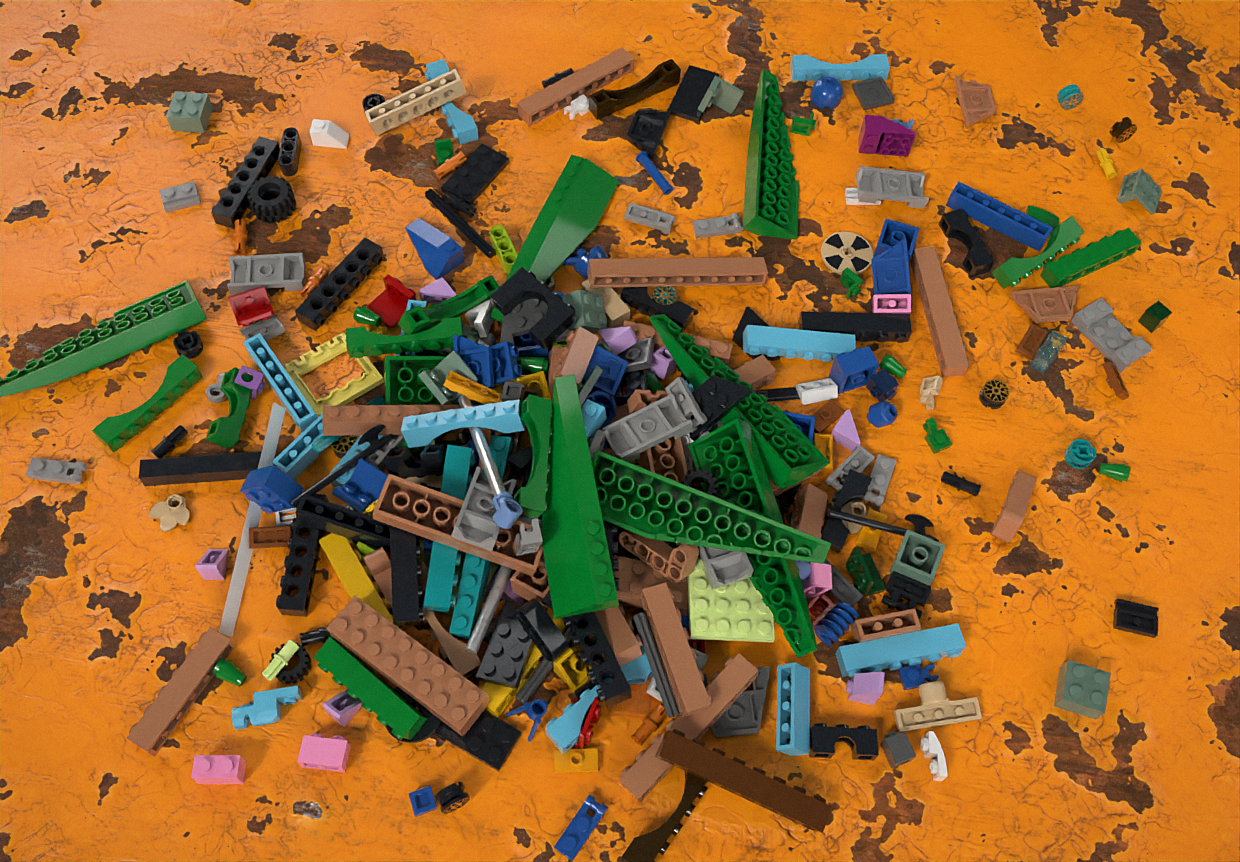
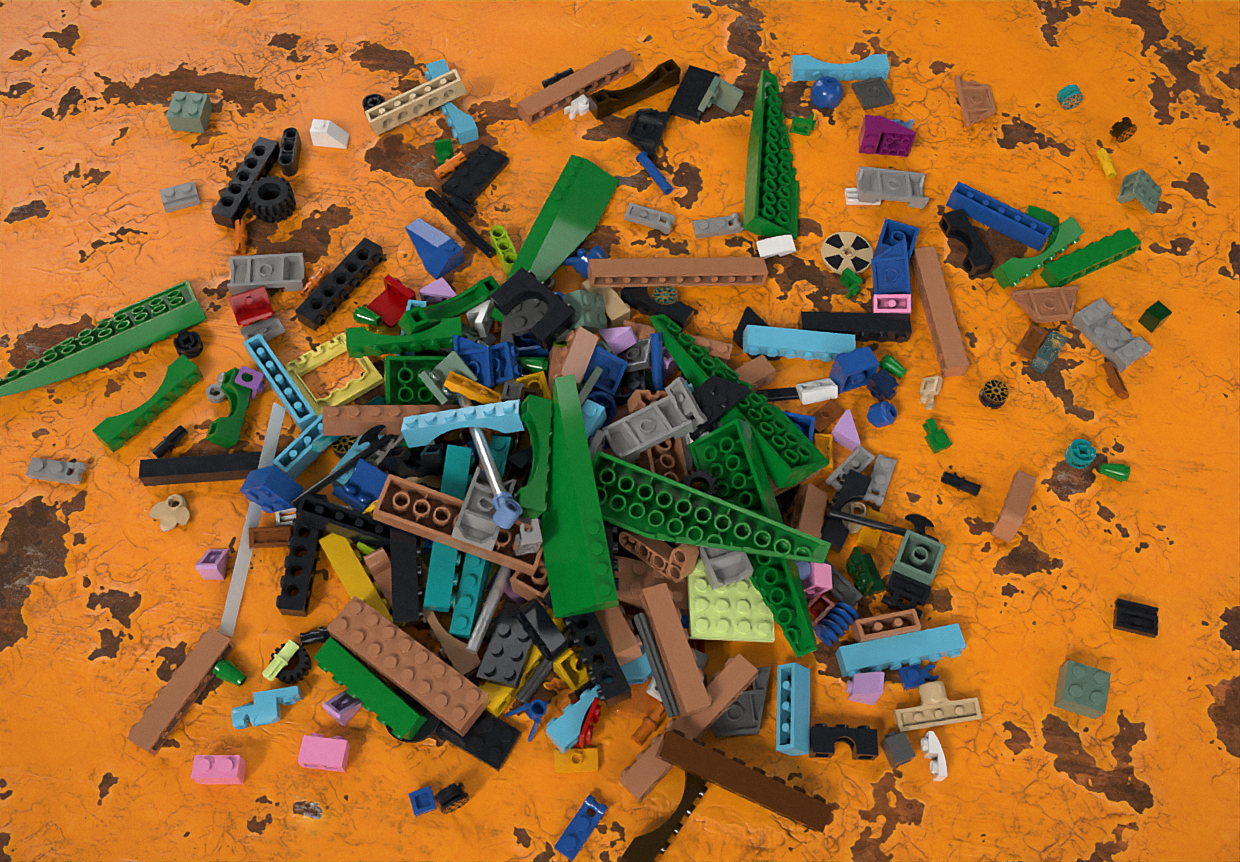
none -> blue pin [650,333,665,391]
none -> white slope [756,235,796,259]

